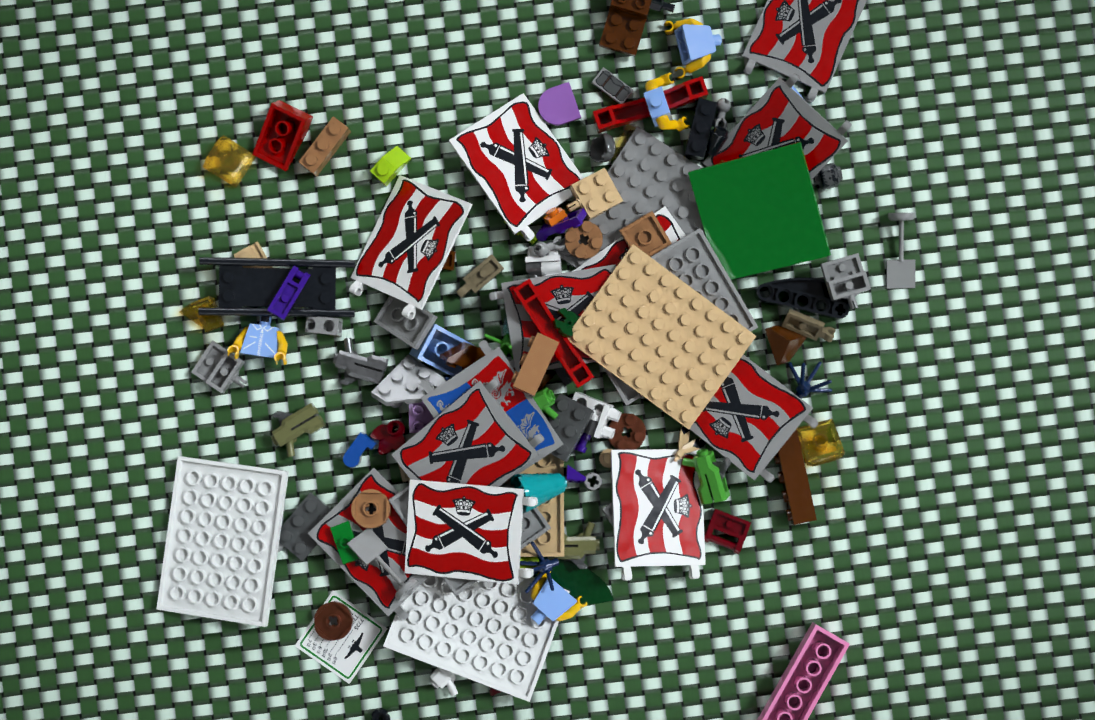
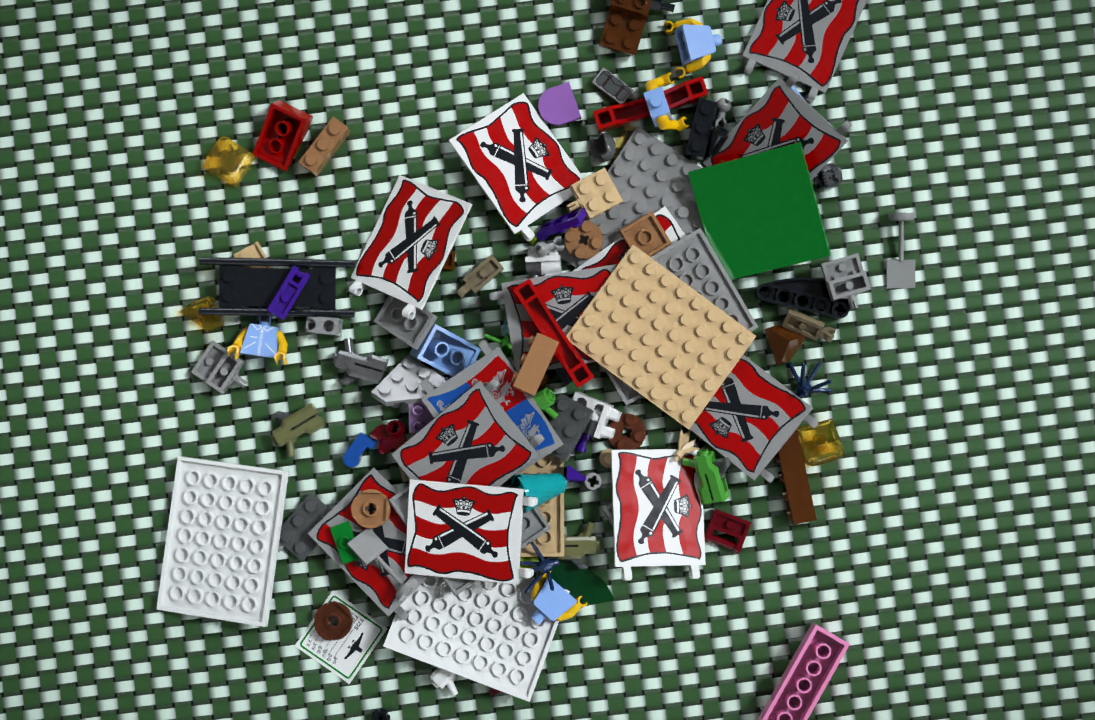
lime slope [370,146,411,187] -> none
reddish brown slope [440,342,485,370] -> none
orange plate [543,207,568,226] -> none
dark green piece [553,308,579,338] -> none

